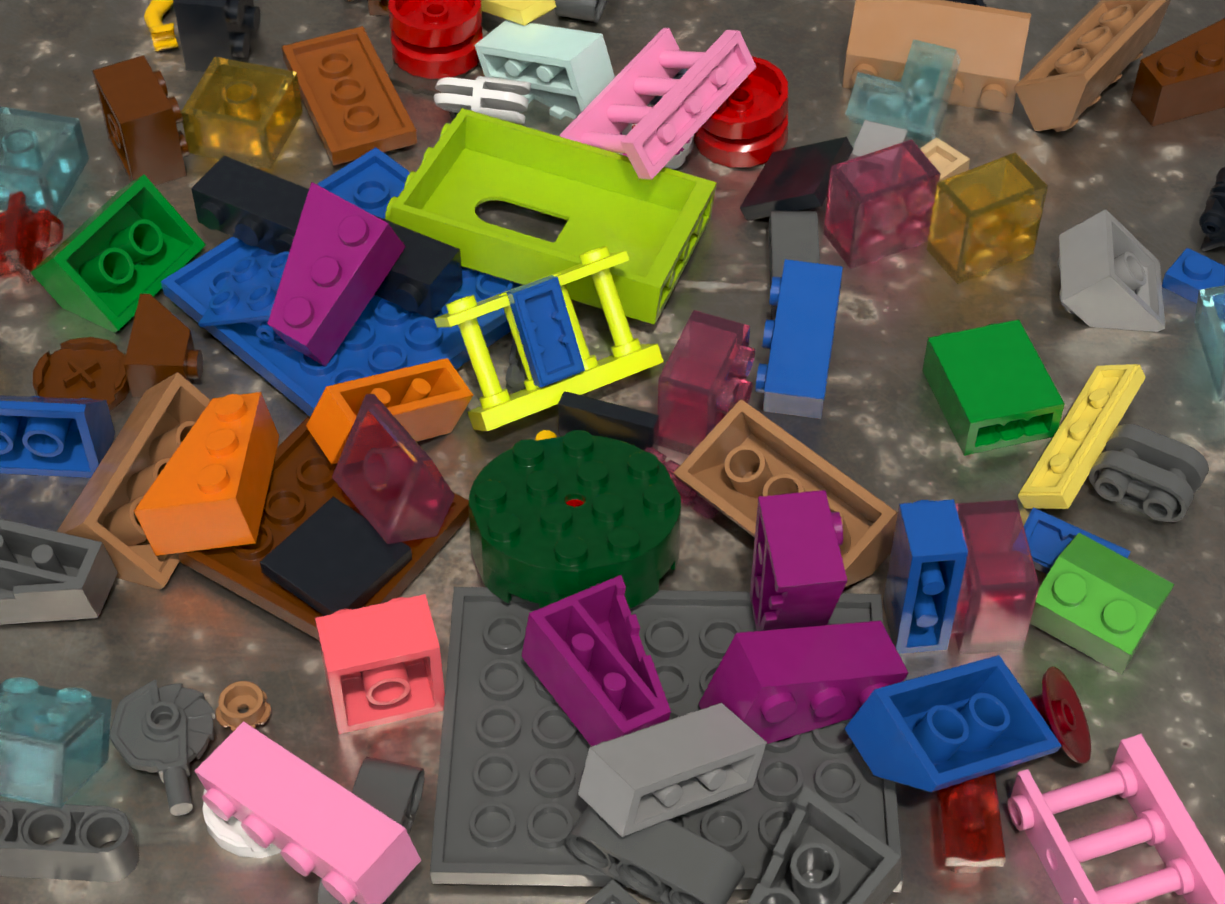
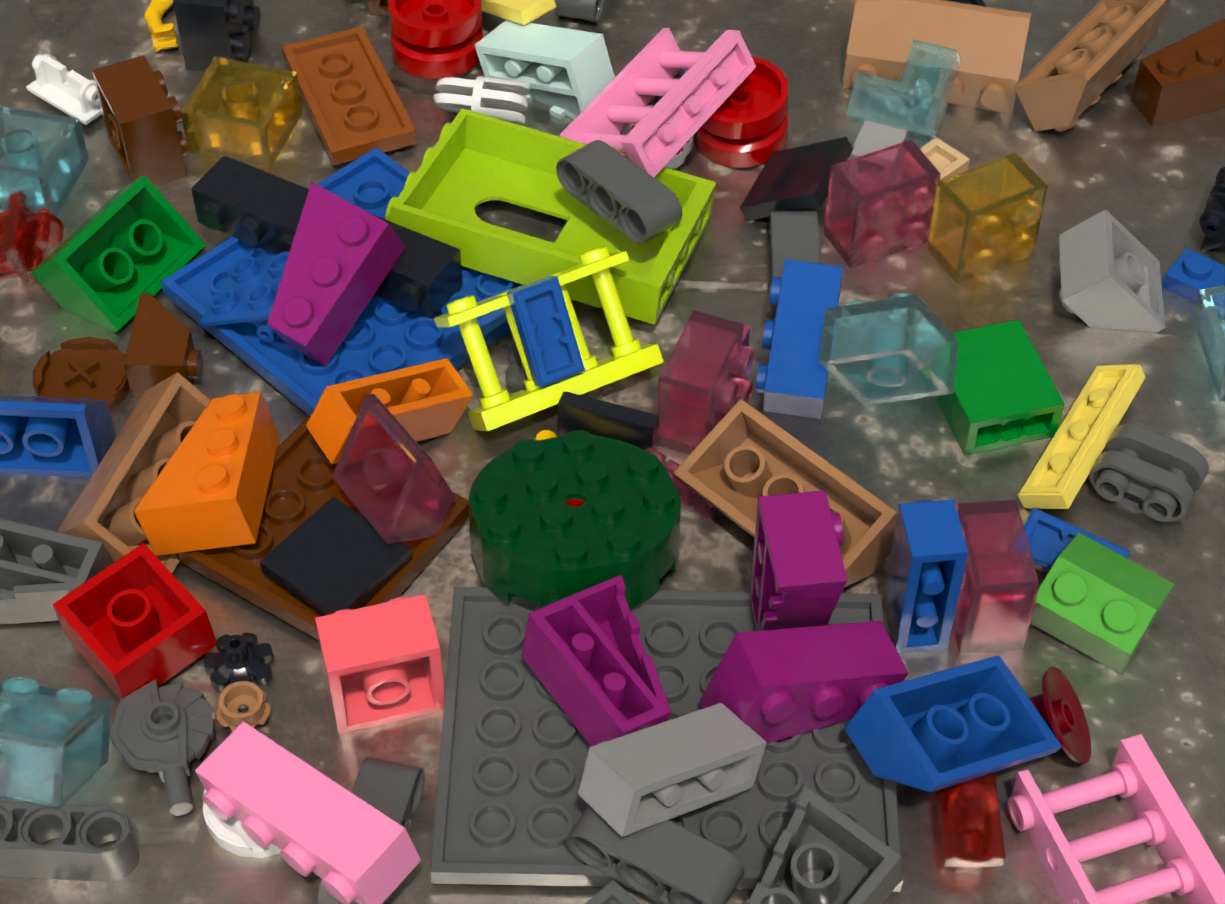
none -> white hinge [26,54,102,125]
none -> red brick [52,543,217,701]
none -> black plant [204,632,274,692]
none -> dark grey beam [556,140,682,244]
none -> clear light blue brick [818,293,959,406]

